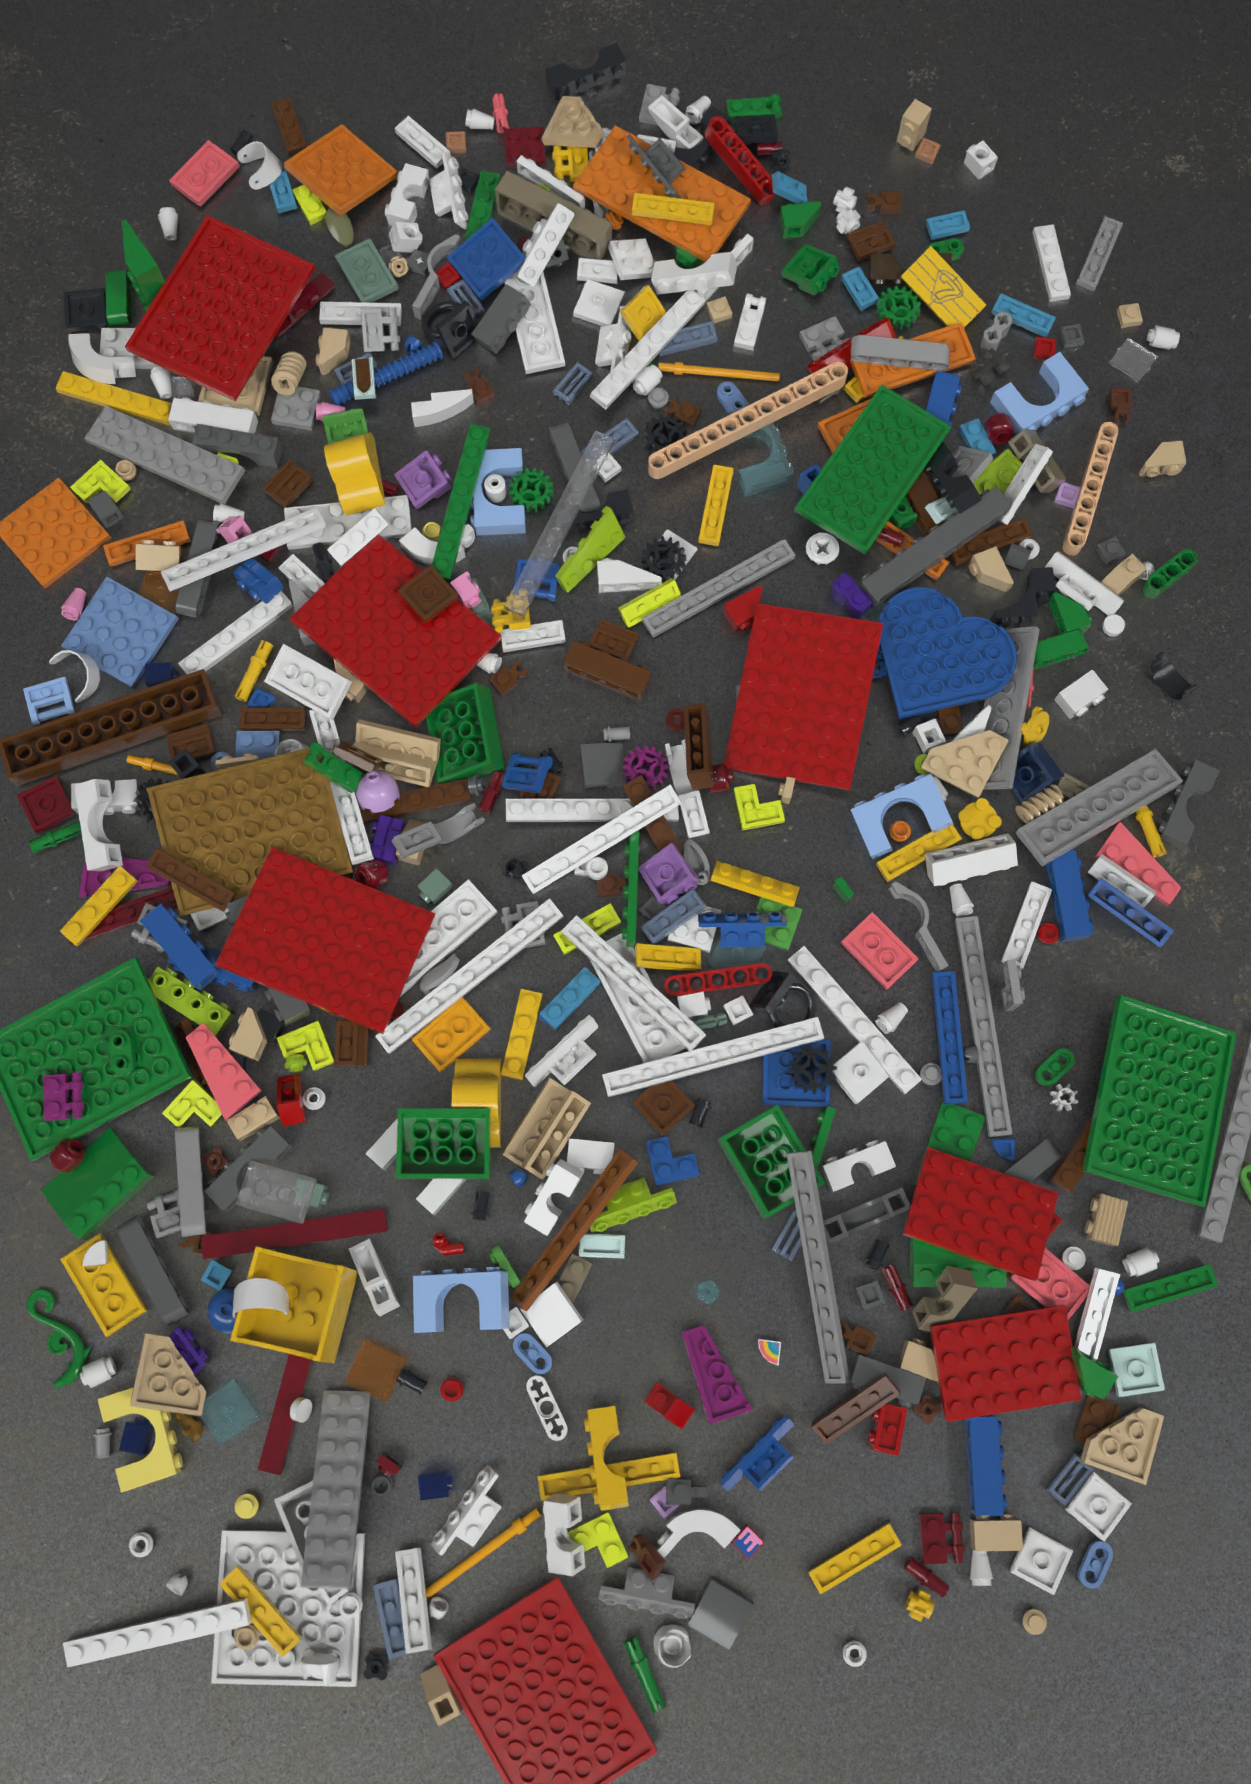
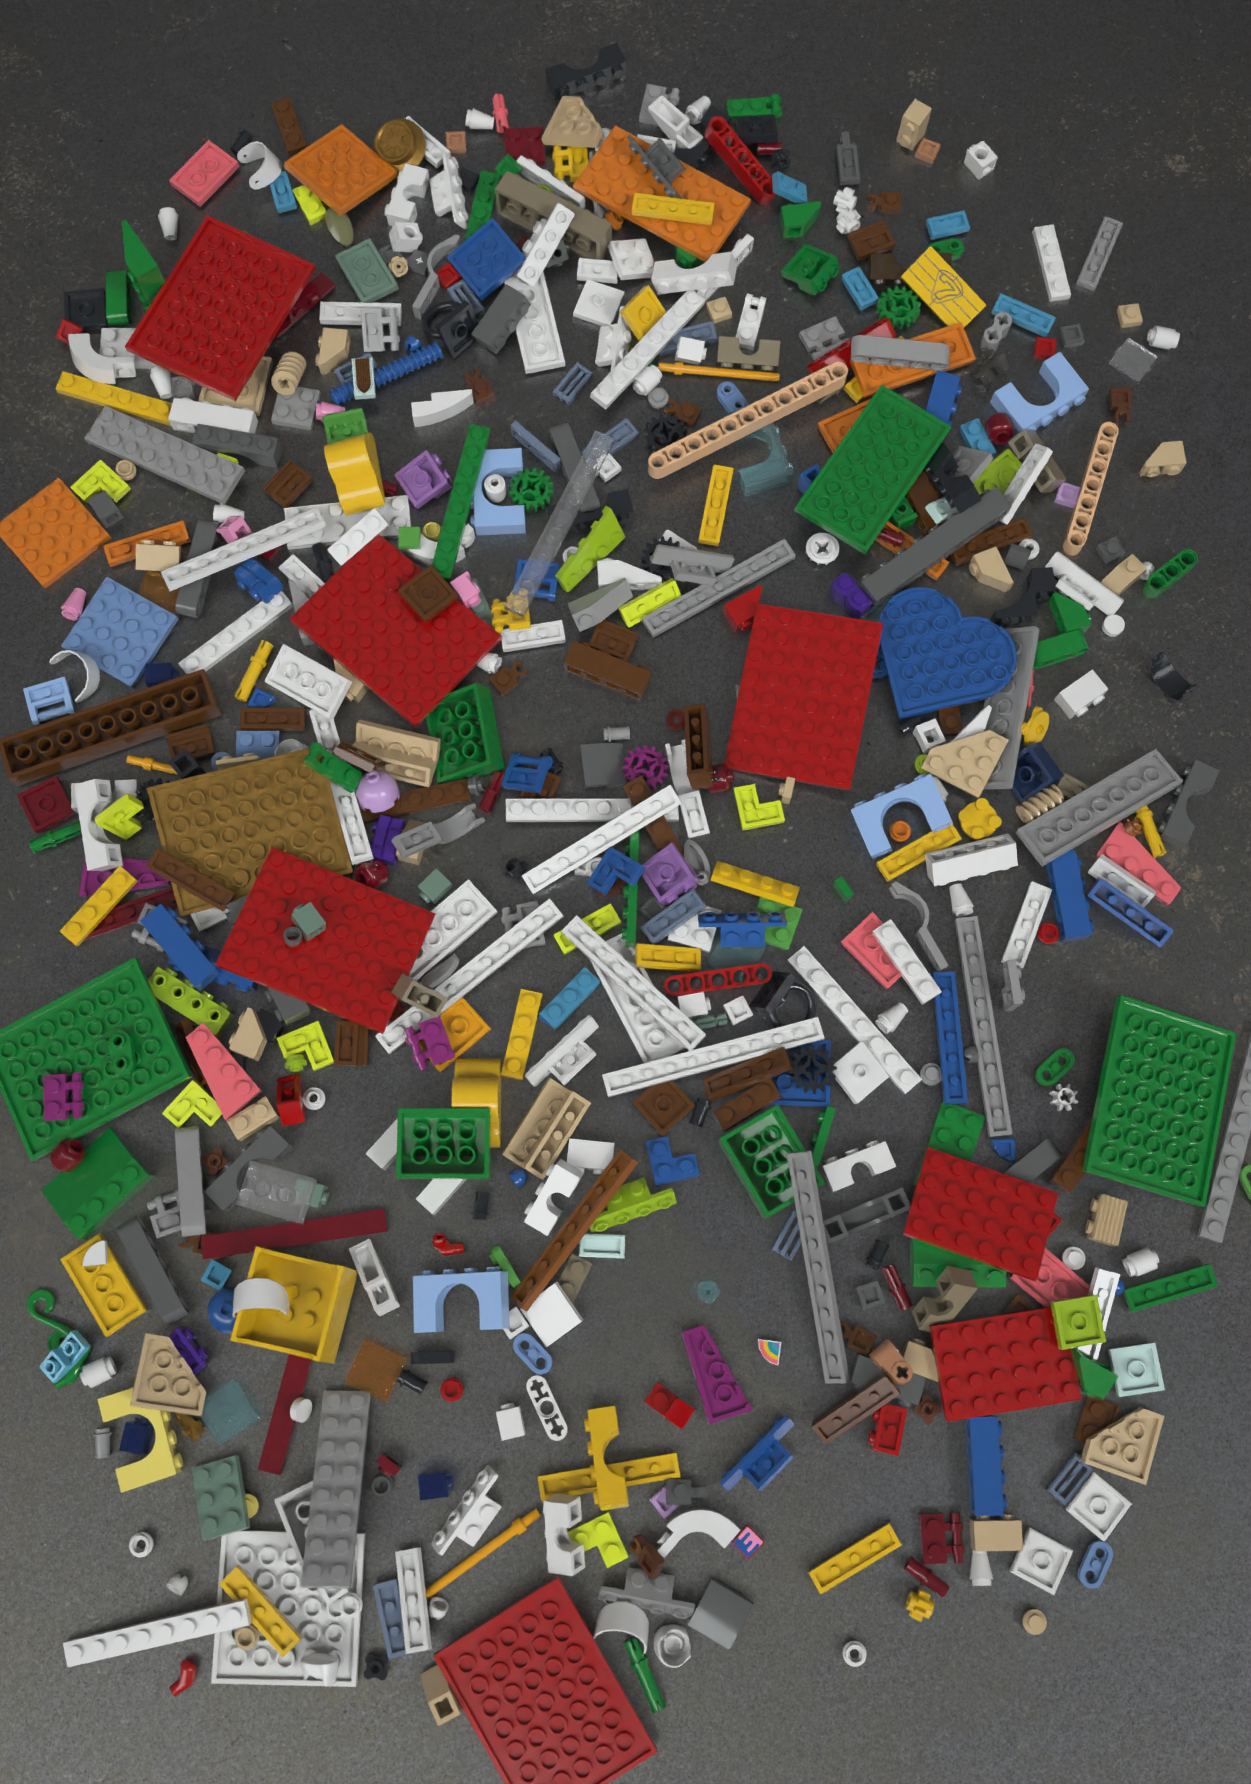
none -> medium azure slope [39,1330,91,1383]
none -> red tile [55,318,83,344]
none -> neon yellow plate [94,793,144,840]
none -> red arm [169,1658,196,1697]
none -> sand green plate [192,1455,250,1541]
none -> dark grey hinge [284,927,302,947]
none -> sand green brick [291,902,326,942]
none -> pearl gold wheel [373,118,426,174]
none -> dark tan brick [391,973,448,1018]
none -> bright green tile [398,527,421,550]
none -> magenta plate [404,1016,455,1071]
none -> black beam [411,1351,455,1364]
none -> green tile [494,153,522,177]
none -> white brick [496,1402,526,1441]
none -> sand blue tile [511,420,561,473]
none -> light grey slope [568,578,633,632]
none -> blue plate [587,847,645,895]
none -> white piece [593,1602,649,1654]
none -> light grey bracket [651,544,734,585]
none -> white brick [675,337,707,365]
none -> reddish brown plate [702,1046,793,1101]
none -> reddish brown plate [713,1078,782,1132]
none -> dark tan arch [717,336,780,371]
none -> dark grey hinge [836,131,860,185]
none -> nougat piece [869,1339,913,1385]
none -> white plate [872,919,942,1005]
none -> lime plate [1050,1294,1106,1350]
none -> dark orange plate [1123,817,1144,837]

